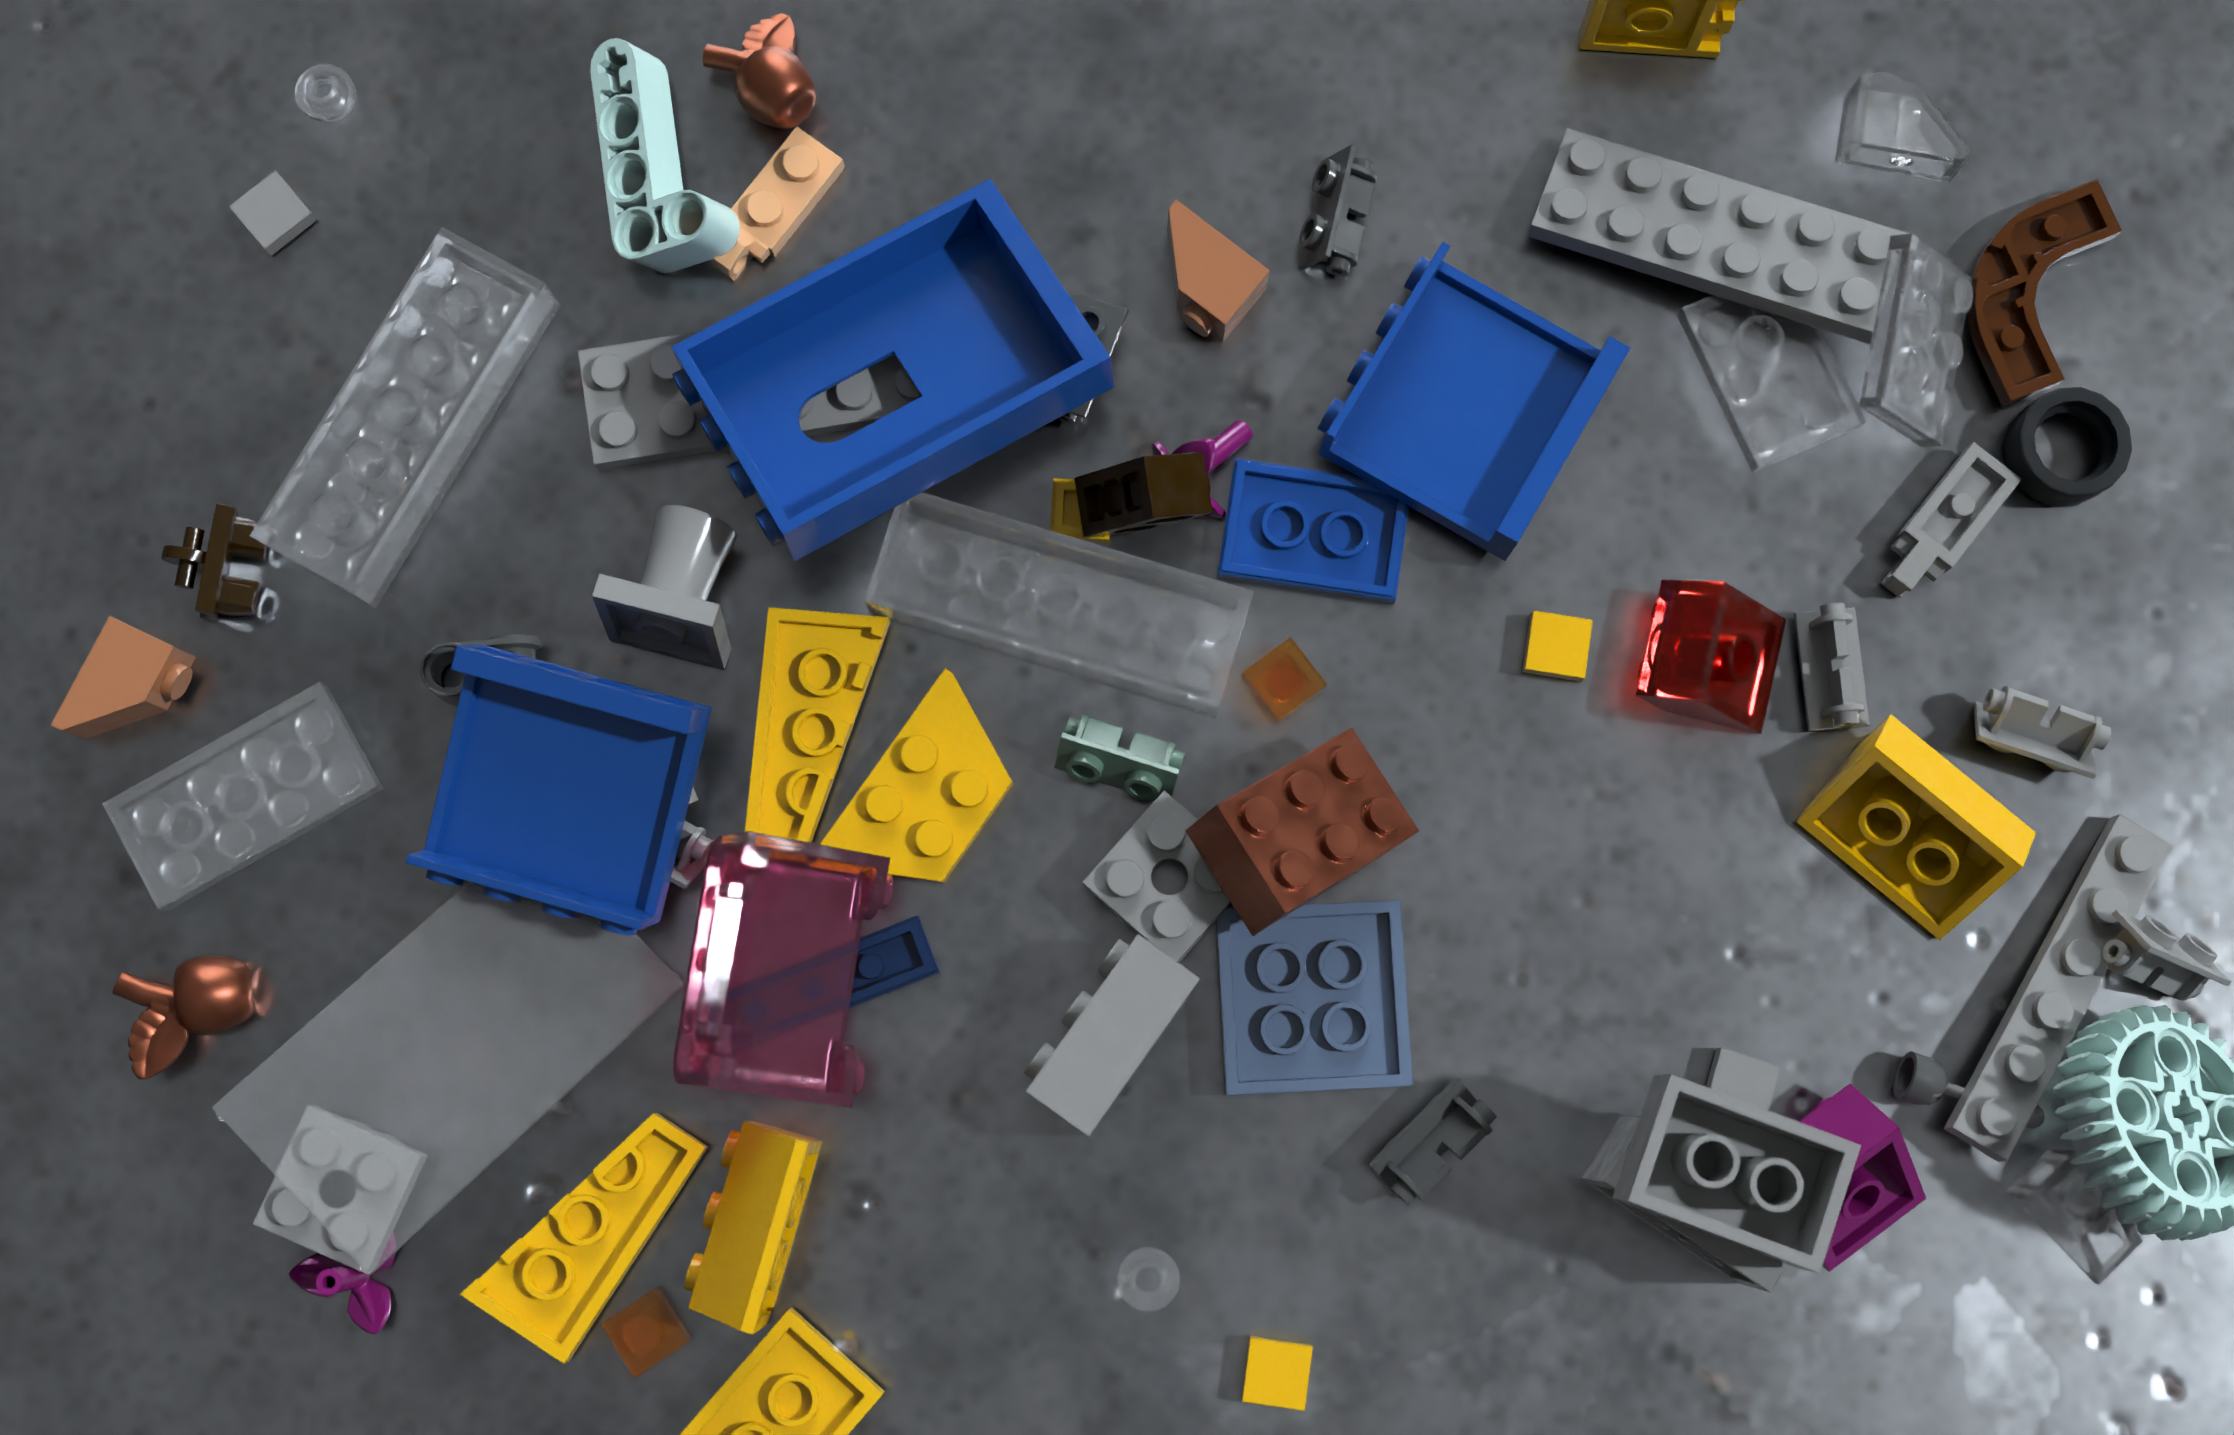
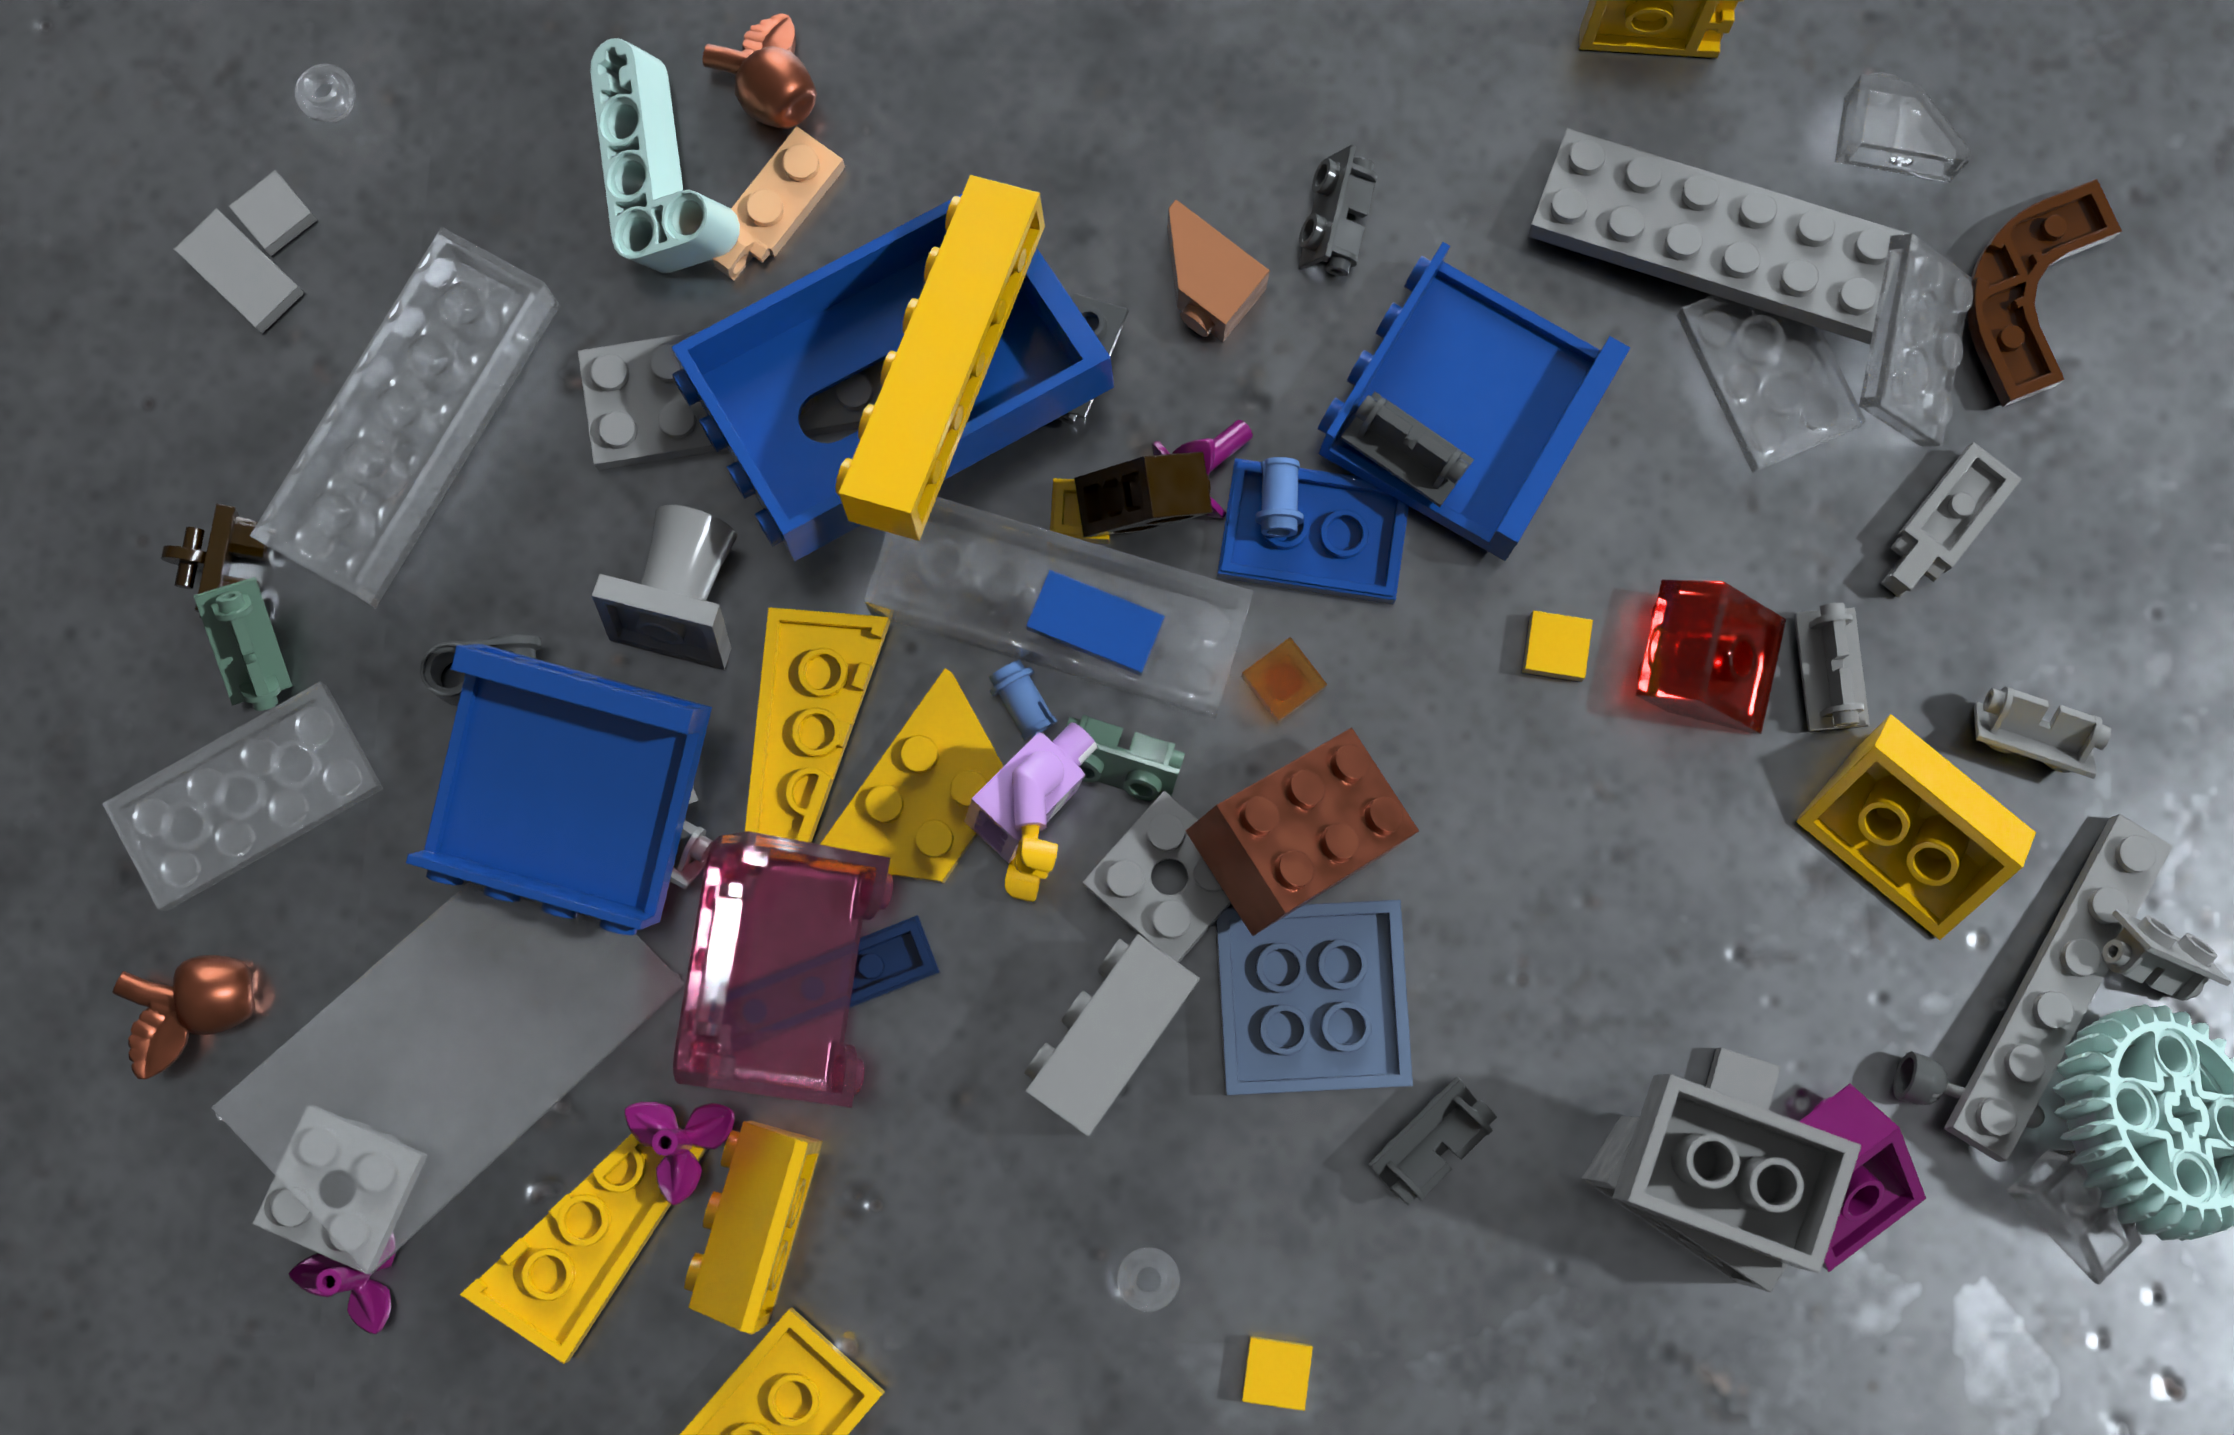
nougat slope [51,616,196,739] -> none
clear orange plate [601,1287,692,1378] -> none
black tyre [2004,387,2132,507] -> none
none -> light grey tile [174,208,304,333]
none -> sand green hinge [193,577,293,711]
none -> magenta plant [624,1102,734,1205]
none -> yellow brick [836,175,1045,541]
none -> lavender torso [964,722,1097,902]
none -> medium blue pin [989,659,1058,741]
none -> blue tile [1026,570,1165,676]
none -> medium blue pin [1255,457,1304,537]
none -> dark grey hinge [1340,391,1474,507]

